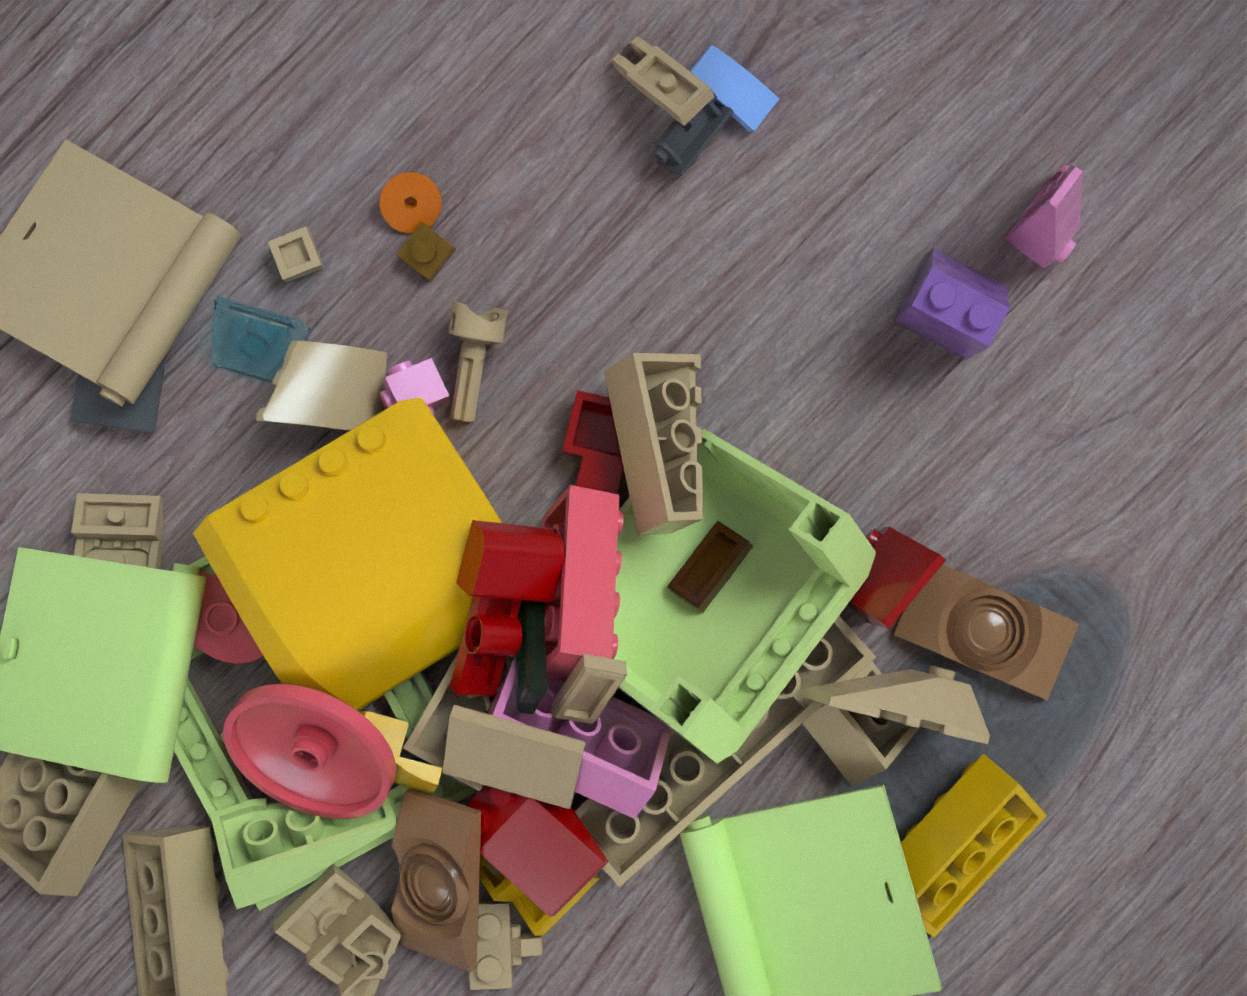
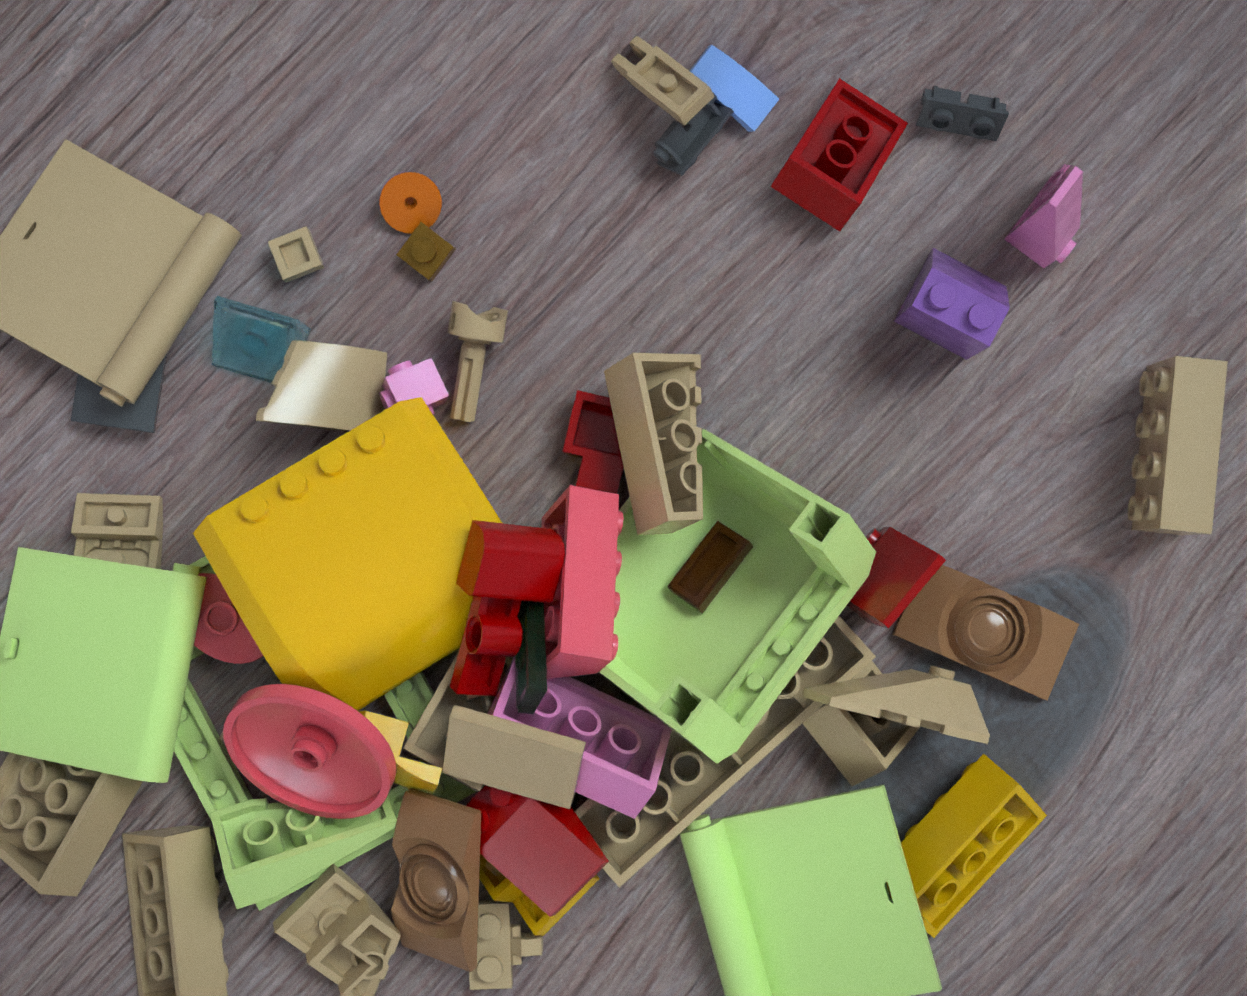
tan tile [551,654,627,724] -> none
none -> red slope [770,78,908,232]
none -> dark grey hinge [916,86,1009,141]
none -> tan brick [1128,356,1228,535]

